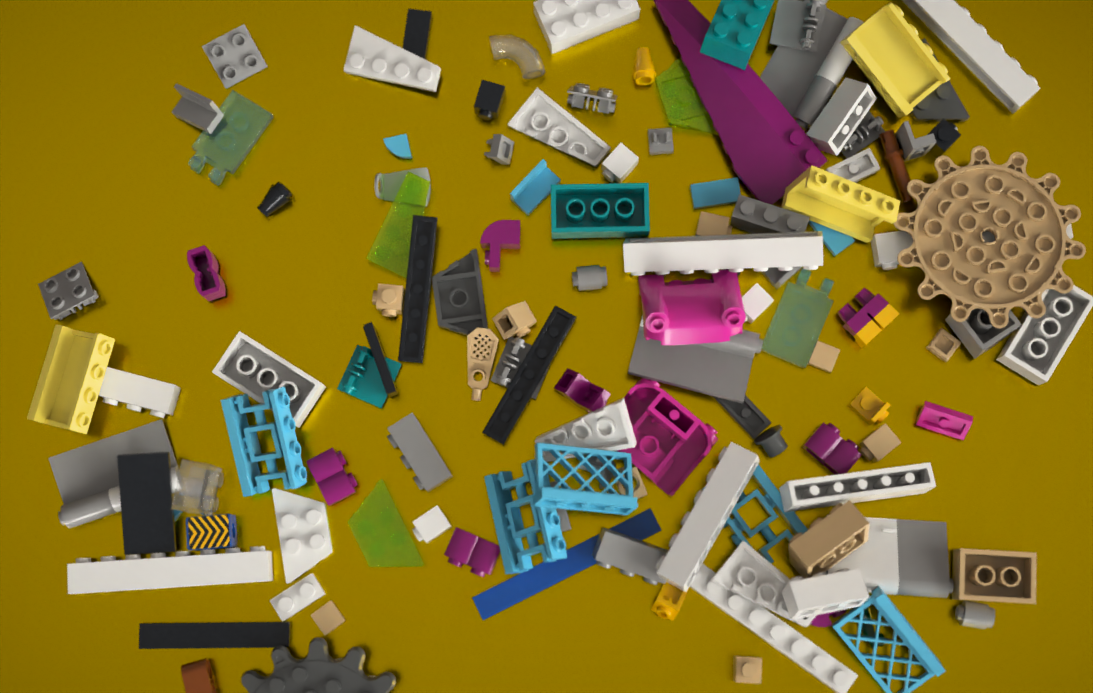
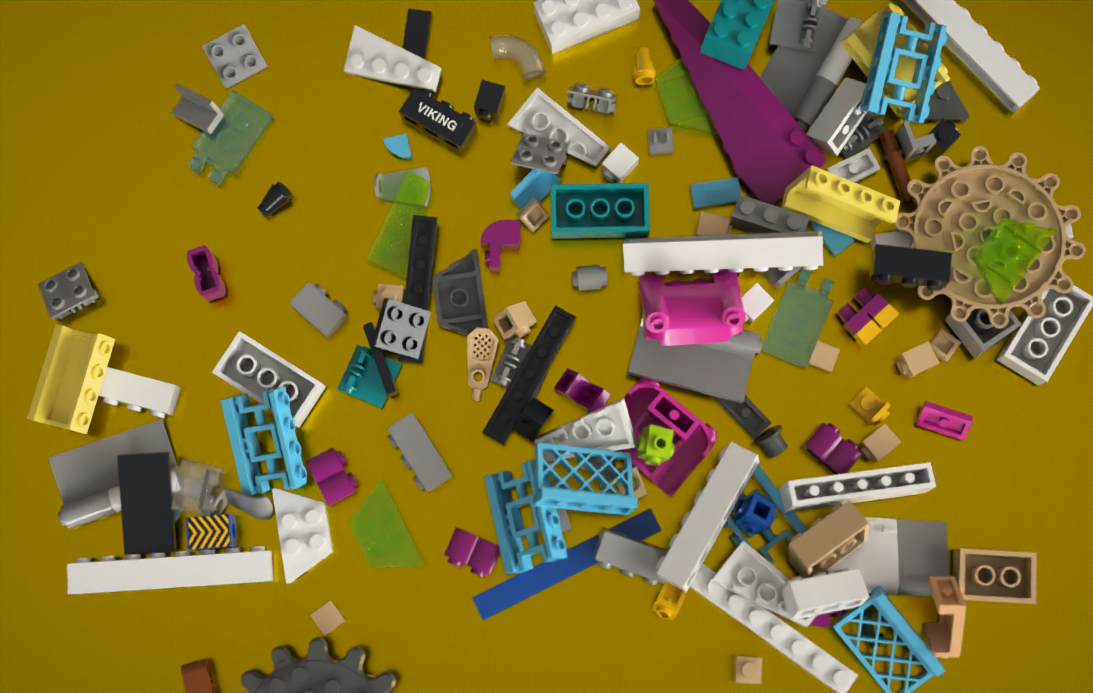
black tile [139,622,291,649] -> none
white plate [269,573,326,622] -> none
white brick [412,505,452,543] -> none
light grey tile [484,134,514,165] -> none
light grey brick [955,600,995,630] -> none
none -> light grey piece [210,487,273,520]
none -> light grey brick [289,282,348,339]
none -> plate [371,298,431,359]
none -> black brick [399,88,477,153]
none -> light grey hinge [510,133,570,174]
none -> black brick [512,397,554,442]
none -> tan tile [516,198,550,232]
none -> lime brick [636,424,674,465]
none -> blue brick [735,493,777,534]
none -> medium azure fence [860,12,947,123]
none -> black brick [870,244,952,291]
none -> tan brick [897,341,939,378]
none -> light nougat panel [924,576,966,658]
none -> clear neon green wing [972,218,1058,305]

